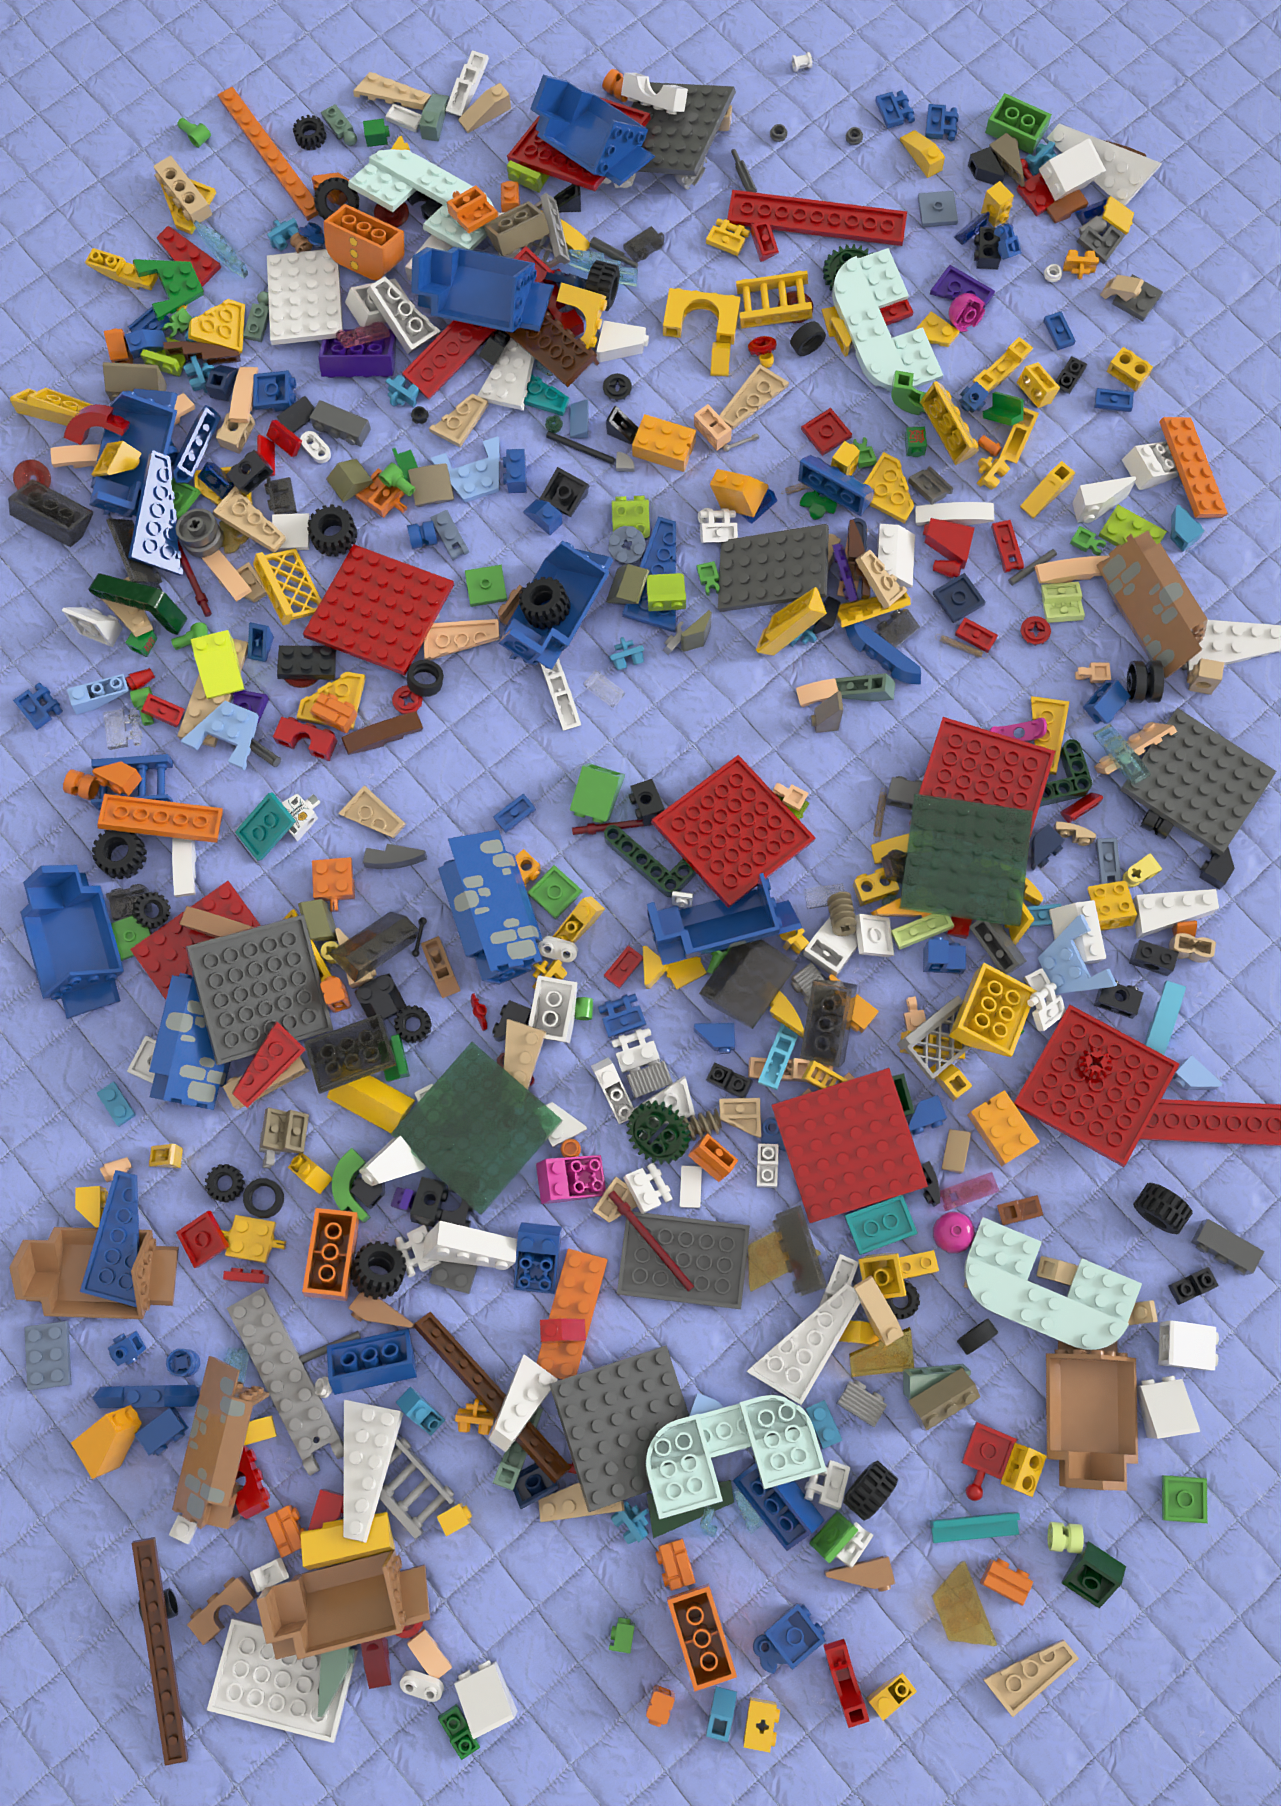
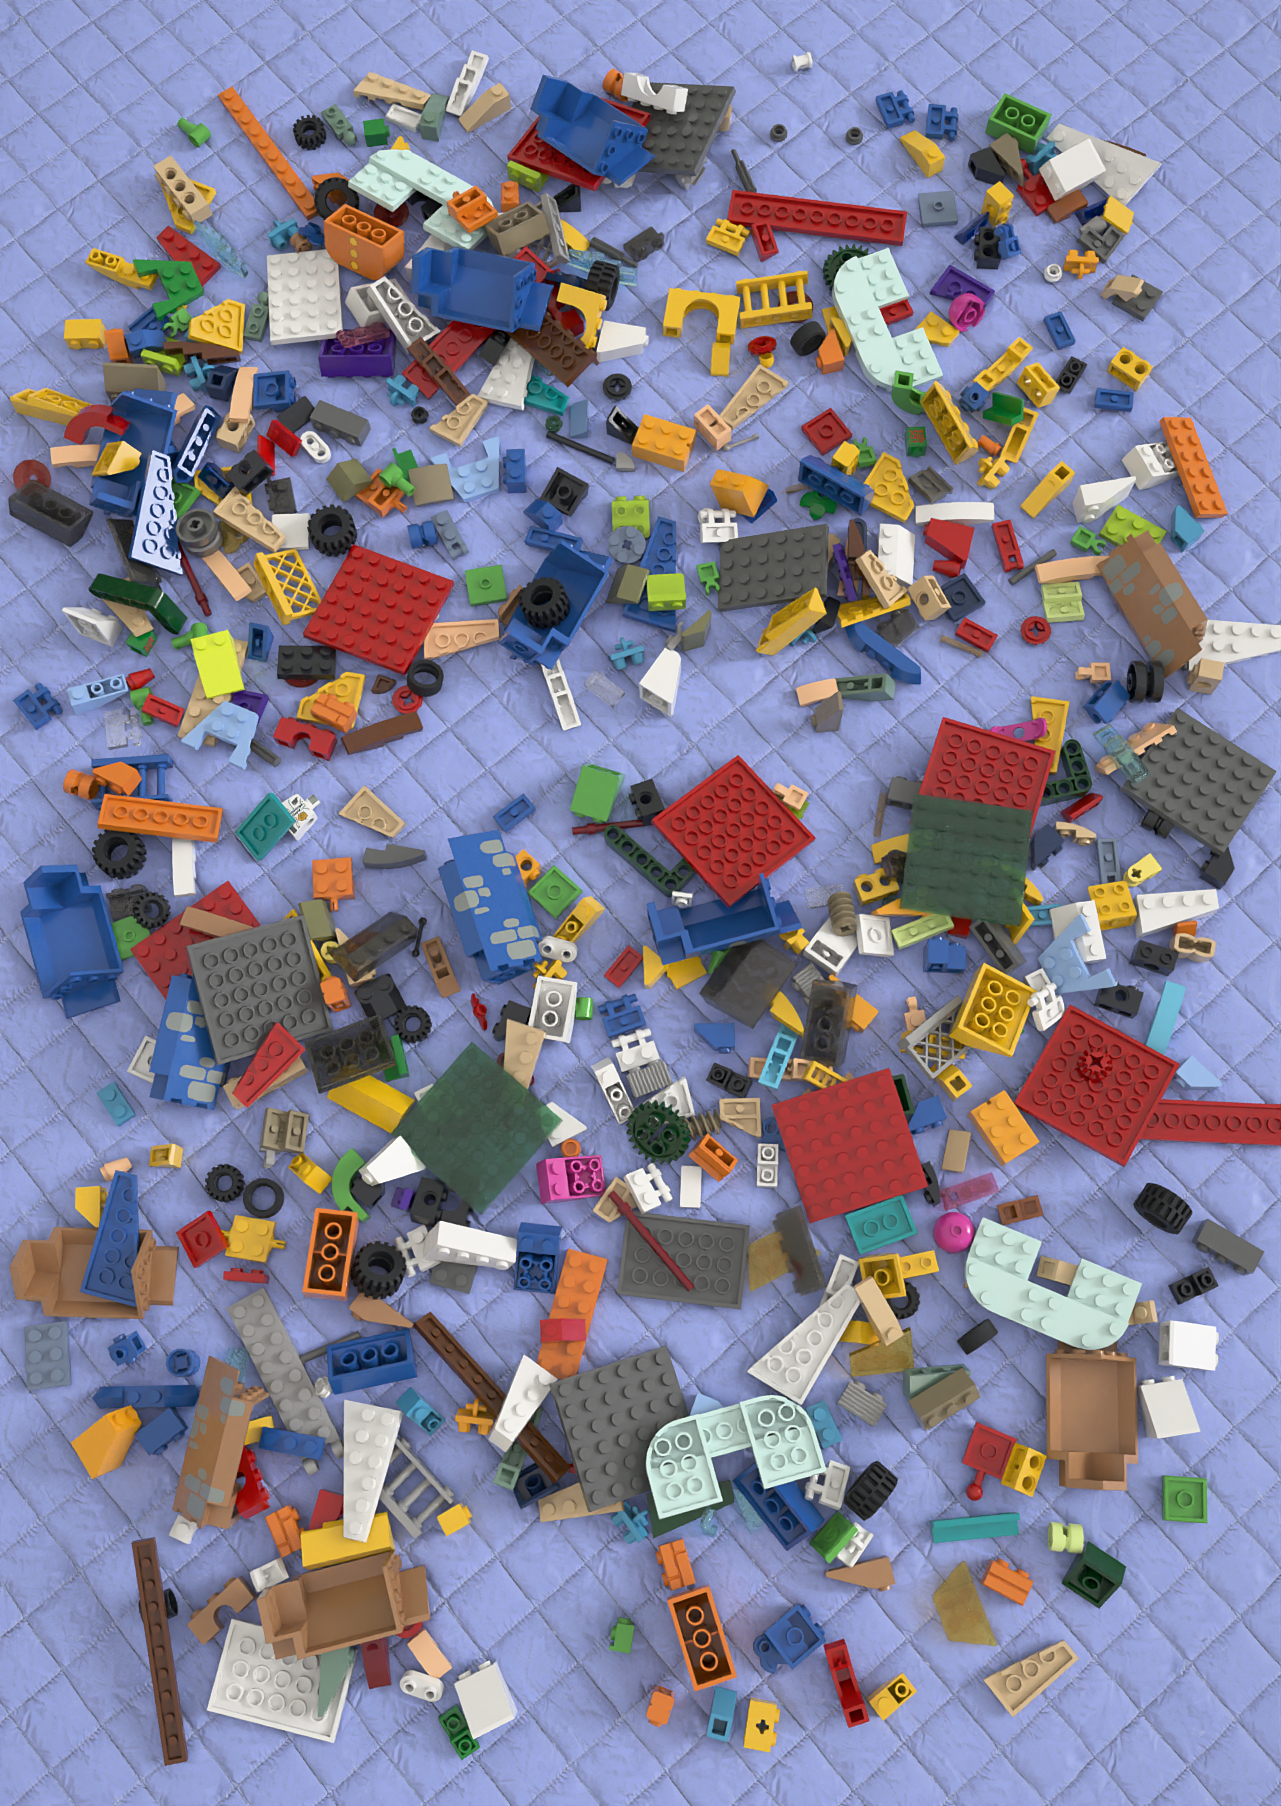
none -> yellow brick [64,319,106,350]
none -> blue plate [258,1426,326,1460]
none -> reddish brown tile [371,674,397,694]
none -> reddish brown slope [407,337,470,406]
none -> blue plate [524,525,583,551]
none -> white slope [639,648,681,717]
none -> orange slope [815,329,844,375]
none -> tan brick [907,575,951,620]

